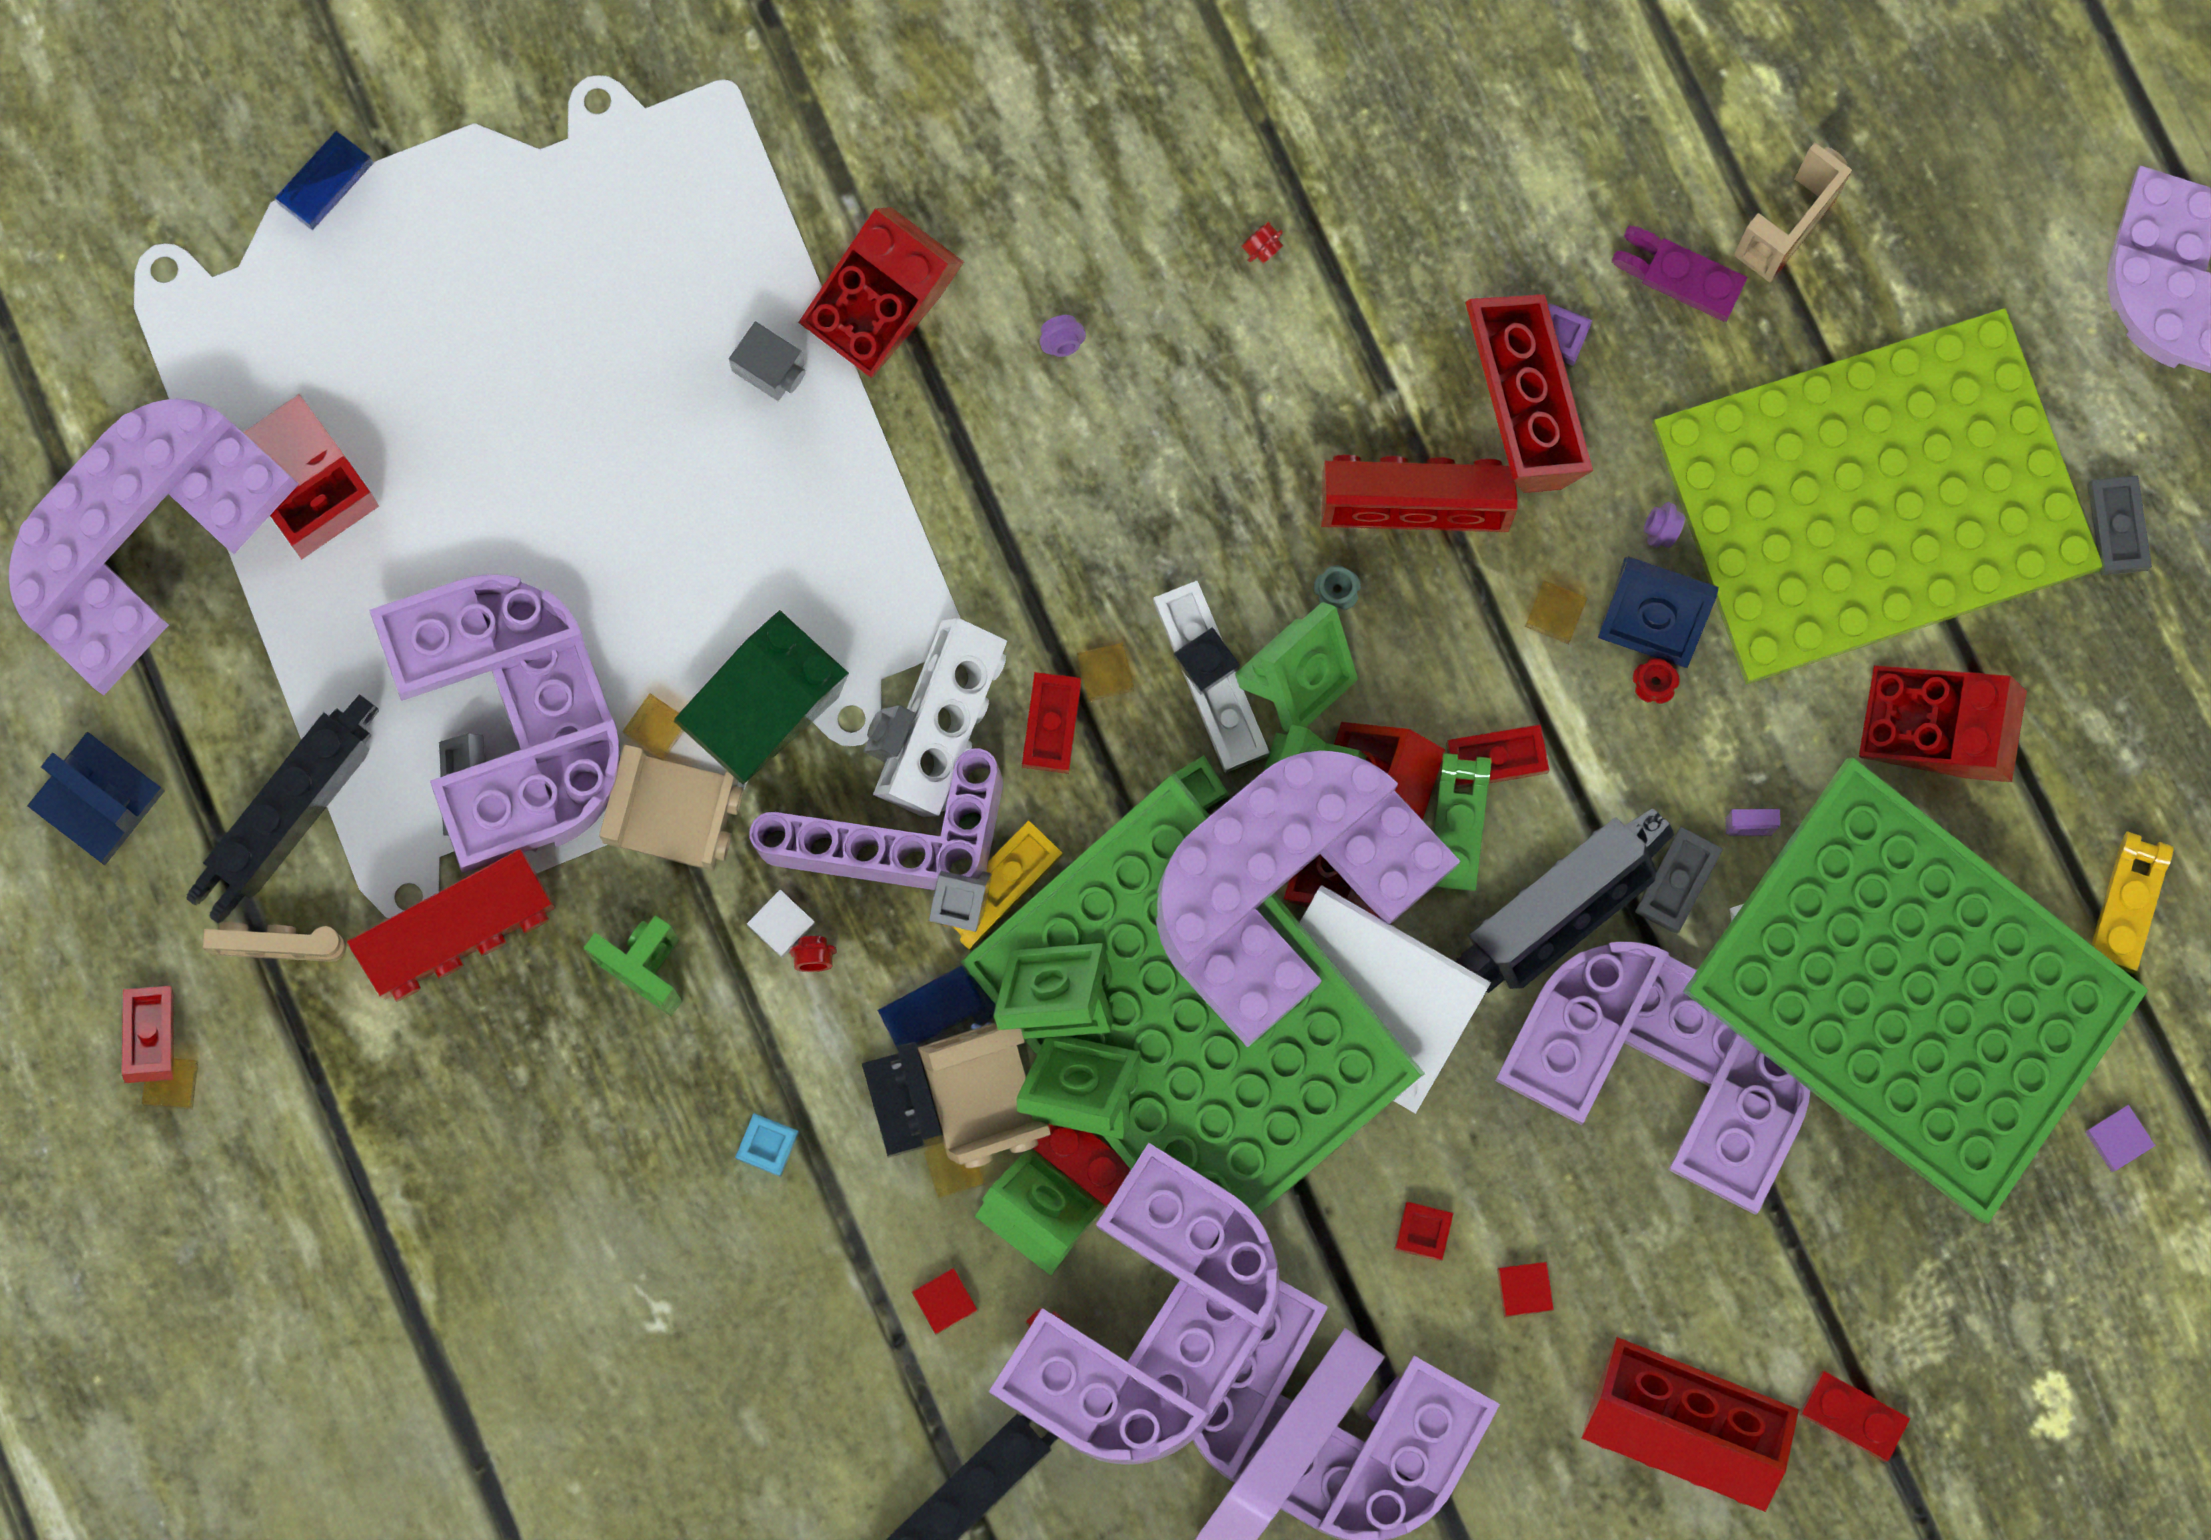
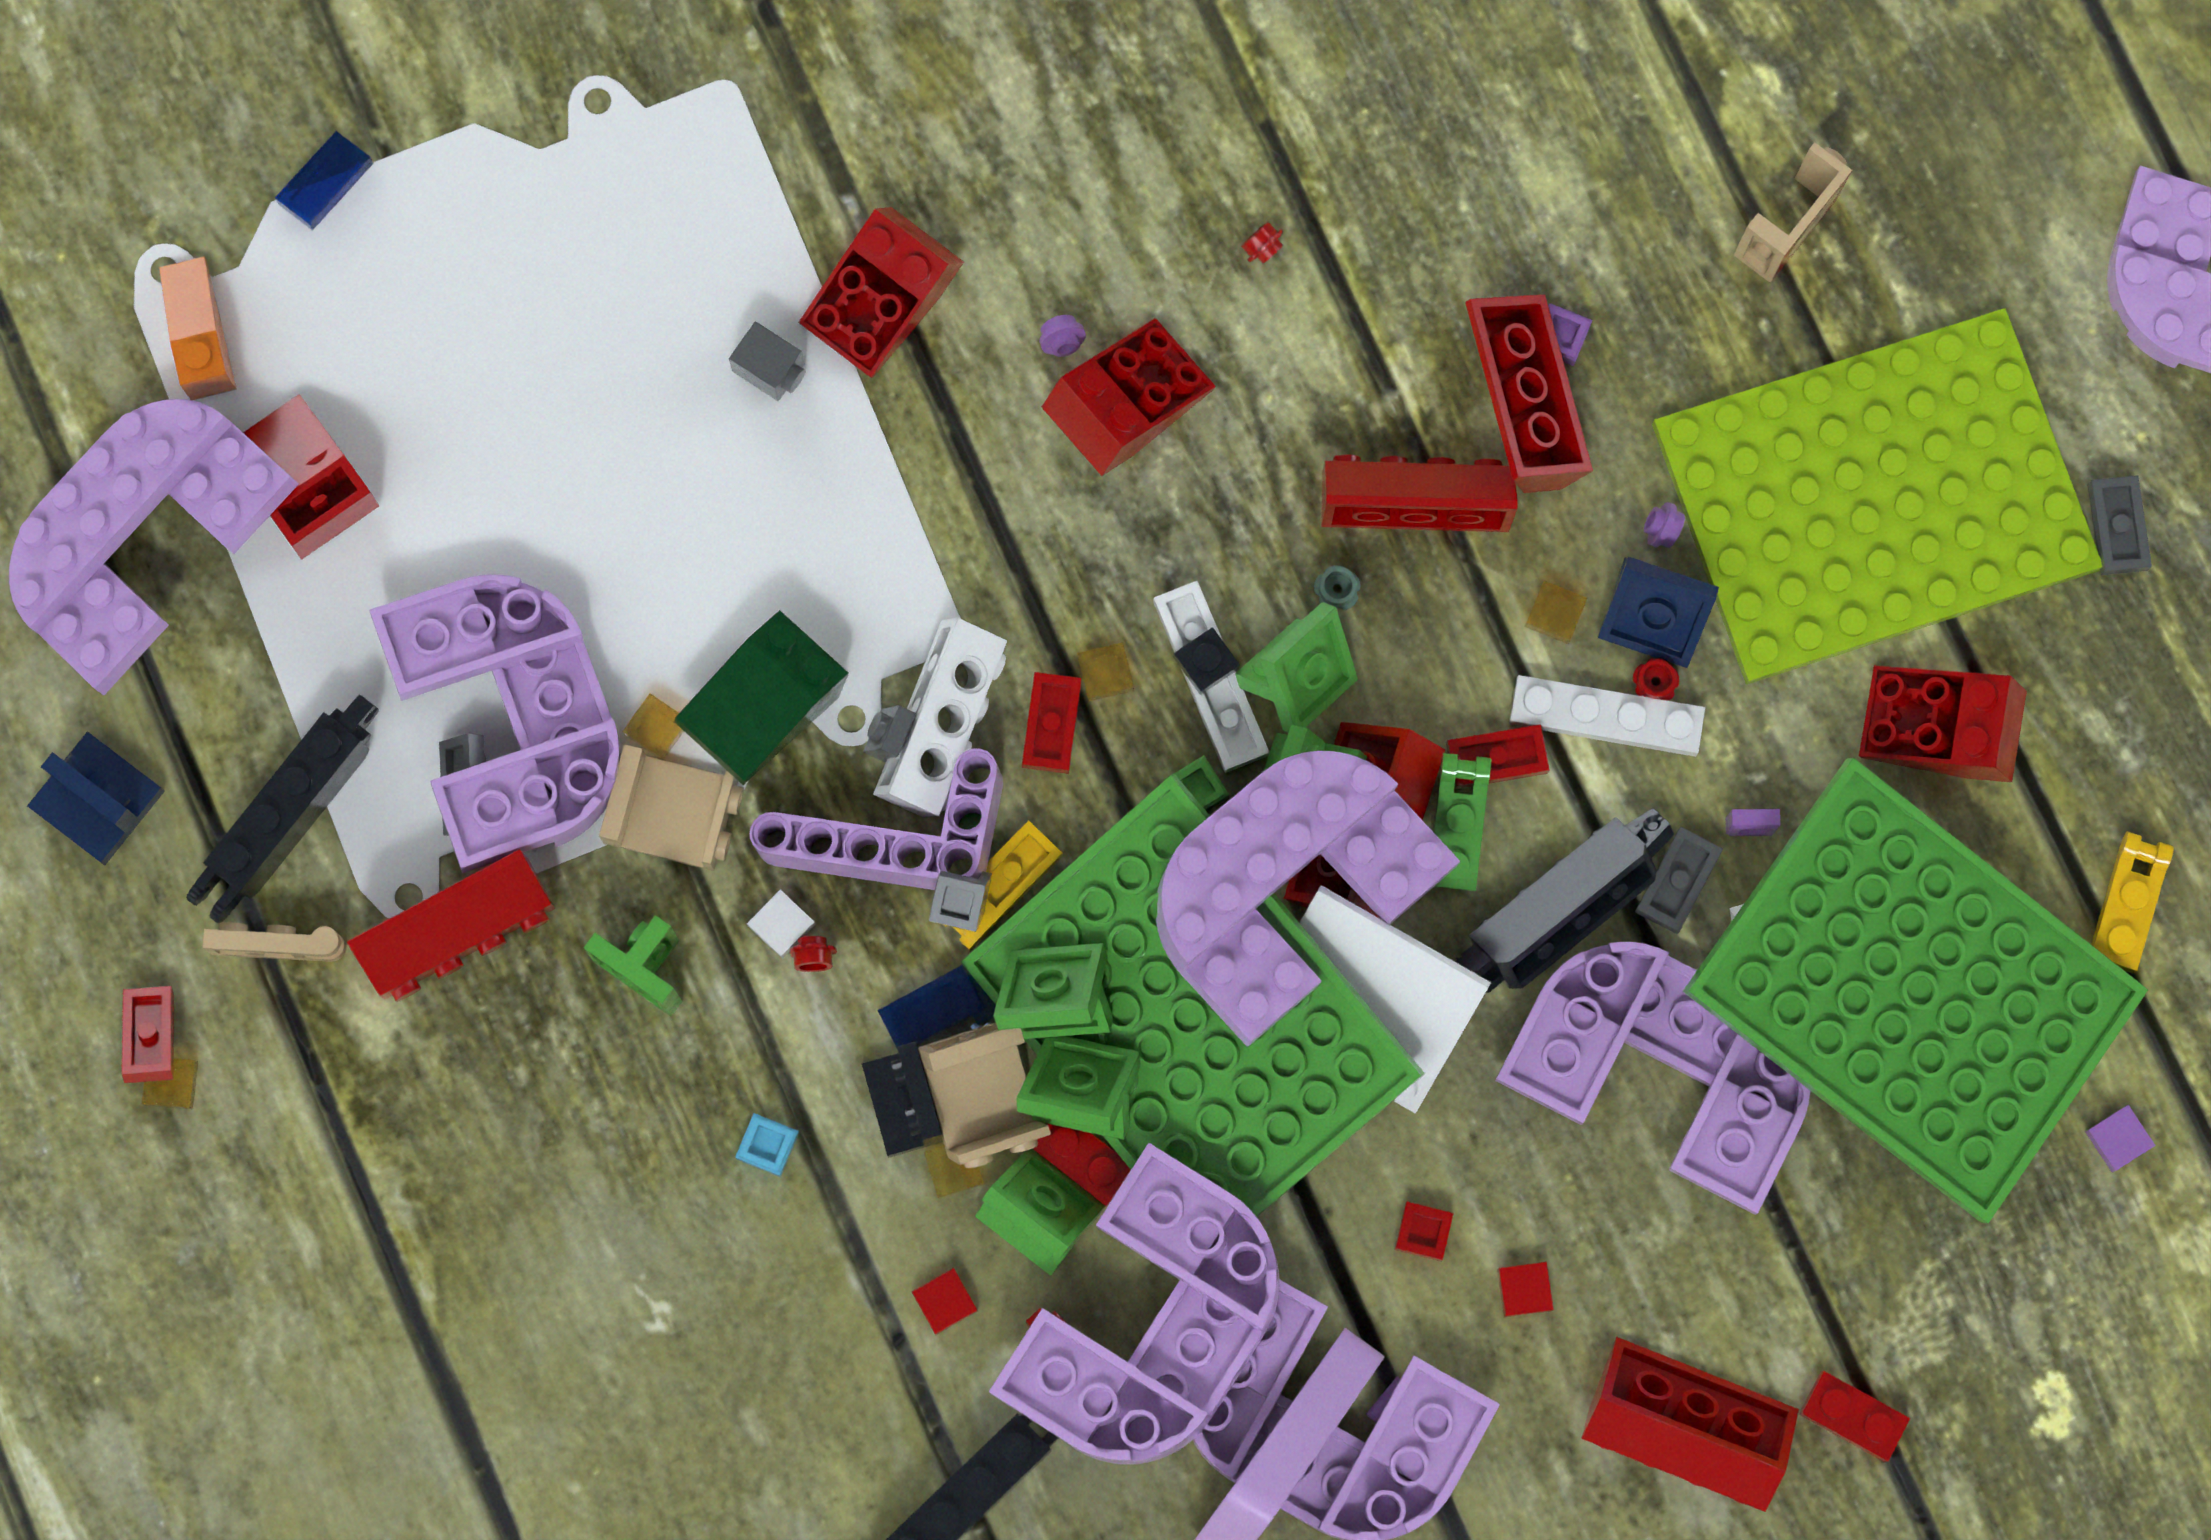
magenta hinge [1611,225,1748,322] -> none
none -> slope [159,256,237,400]
none -> red slope [1041,318,1216,476]
none -> white plate [1509,675,1705,757]

